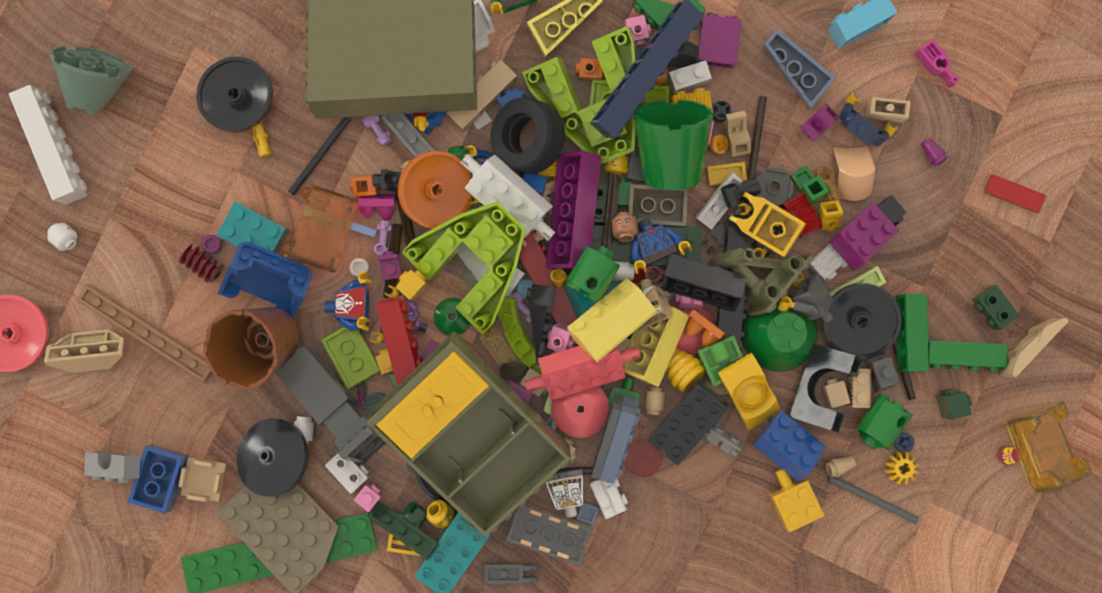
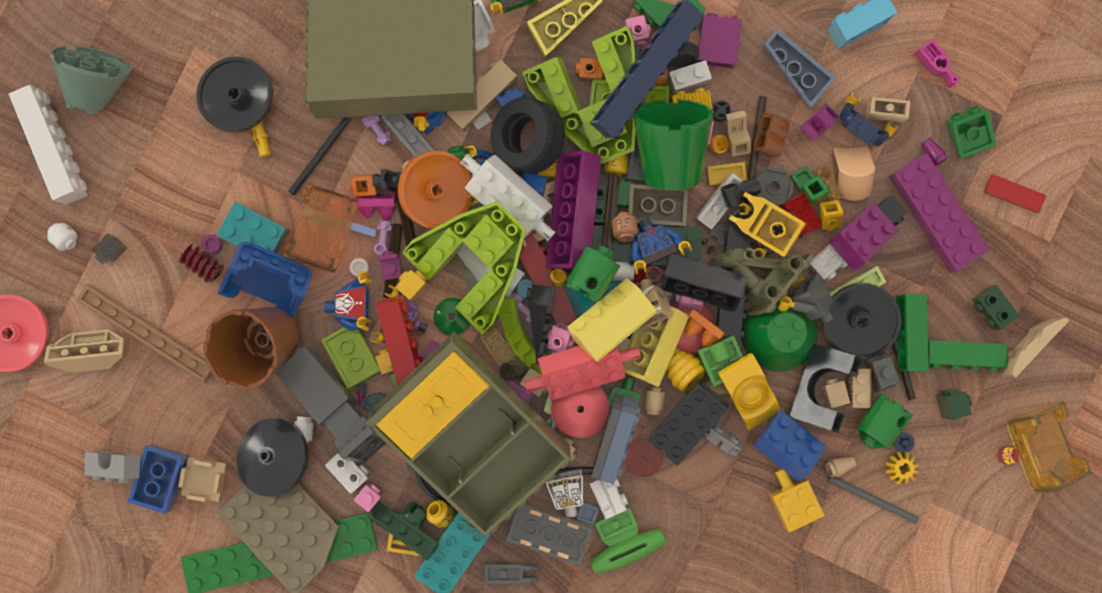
none -> clear smoke brick [91,233,127,264]
none -> bright green plate [590,507,667,574]
none -> dark orange brick [753,113,789,158]
none -> magenta brick [889,153,989,273]
none -> green plate [946,106,996,159]

